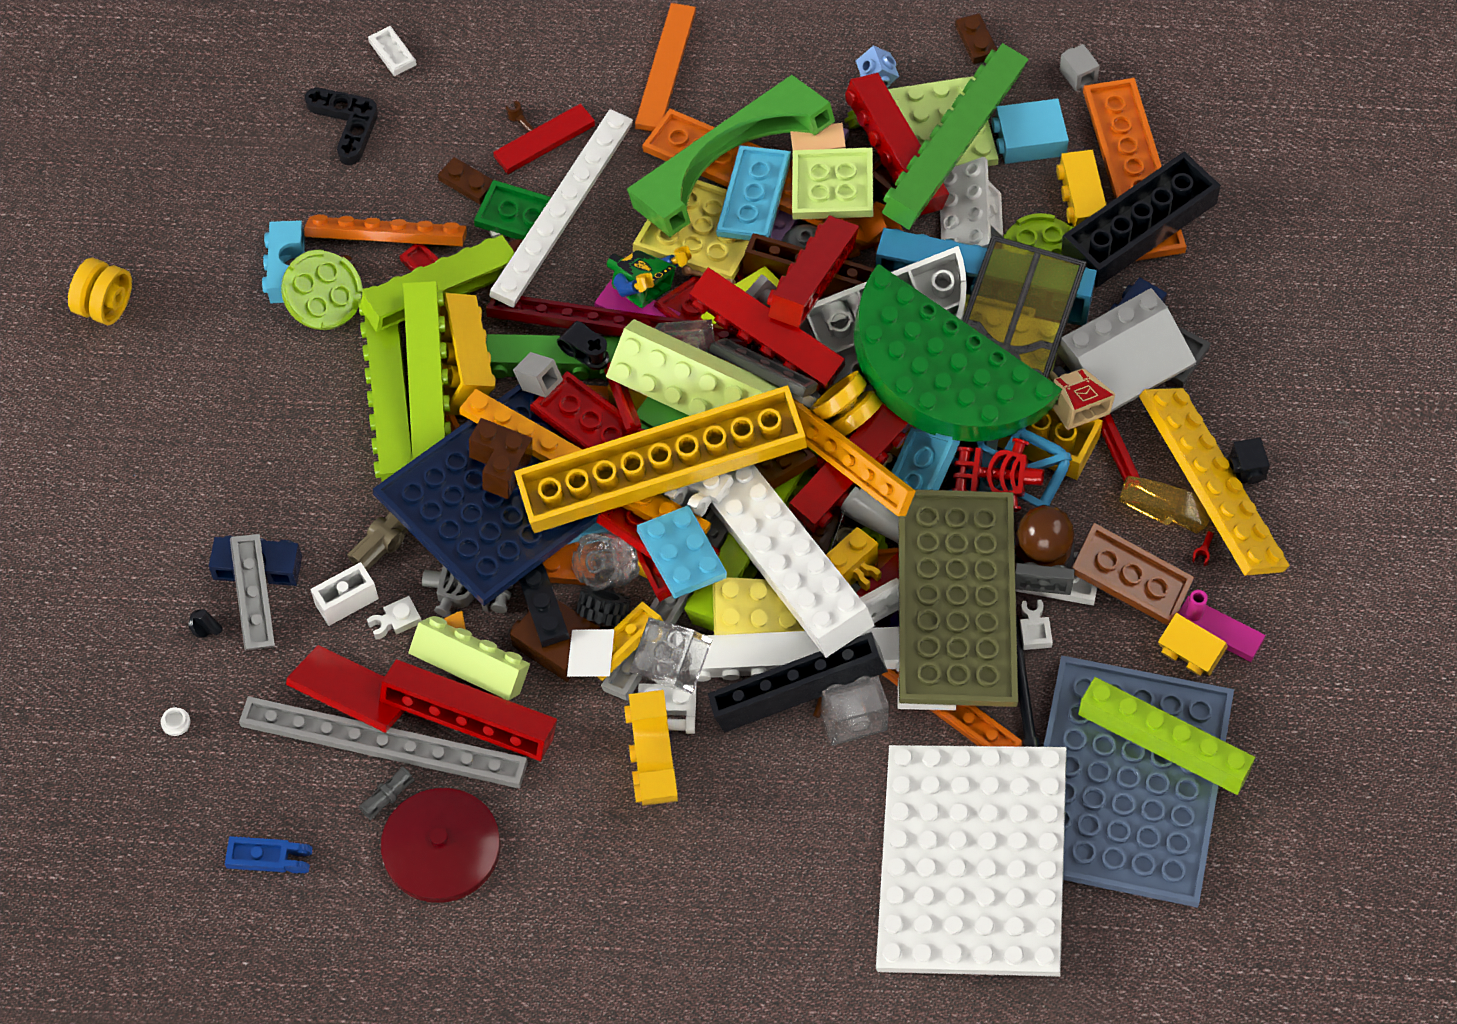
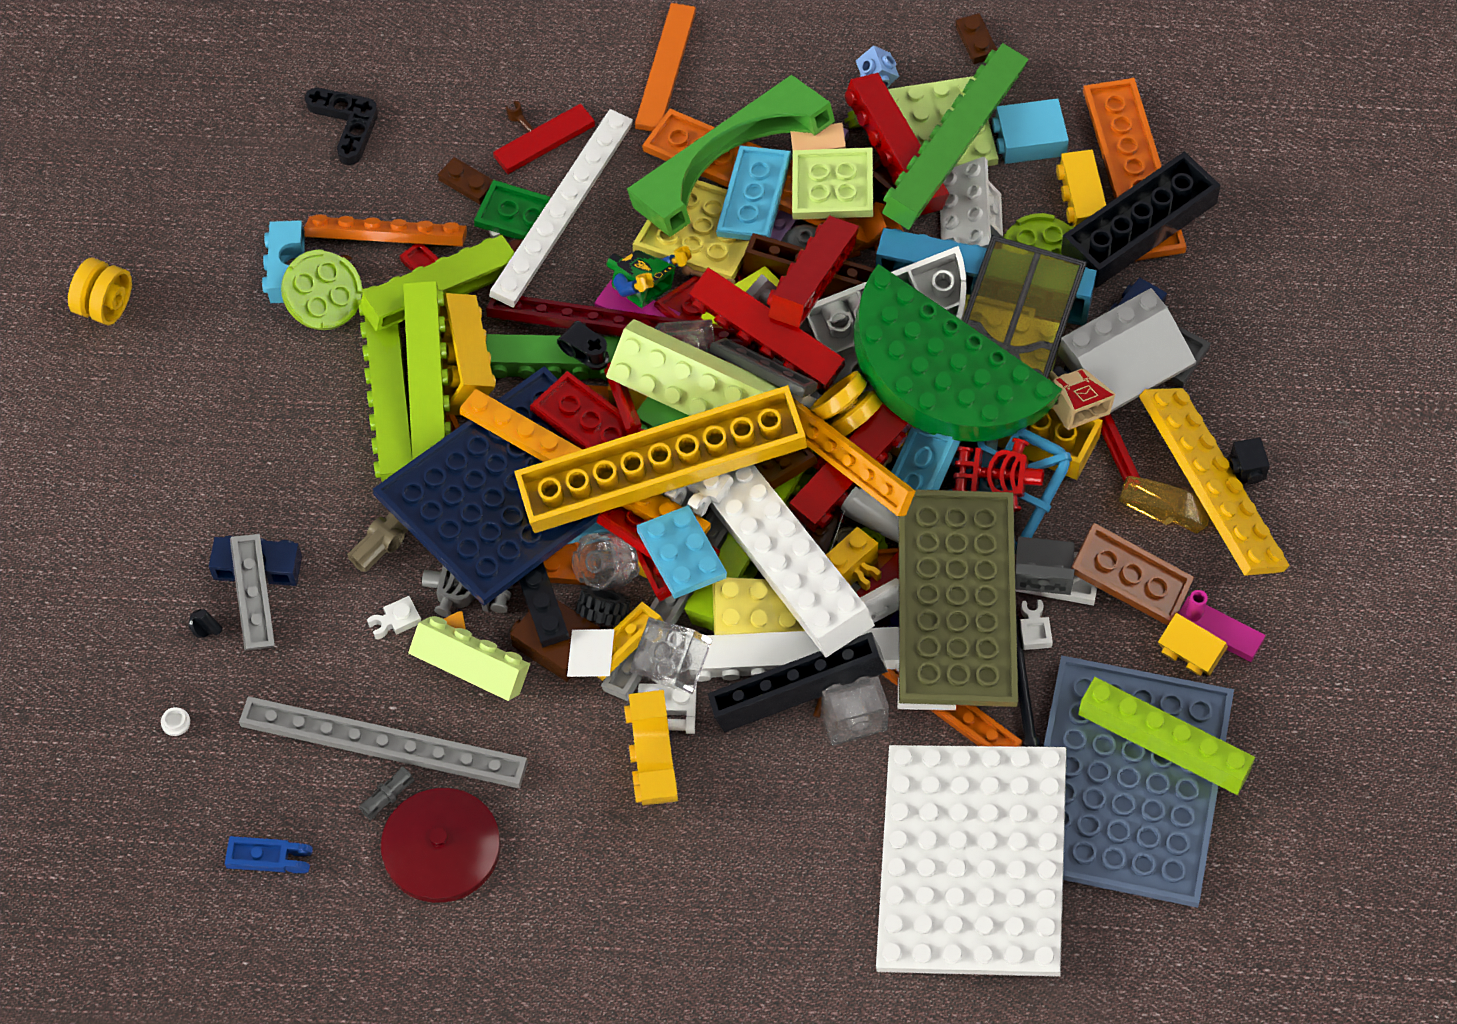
red tile [286,645,405,733] -> none
white brick [310,562,378,626] -> none
white plate [368,26,416,76] -> none
red brick [379,659,557,761] -> none
reddish brown brick [469,418,532,499] -> none
light grey brick [513,352,563,398] -> none
reddish brown tile [1014,505,1075,567] -> none
light grey brick [1059,44,1100,92] -> none
red hand [1192,531,1214,567] -> none

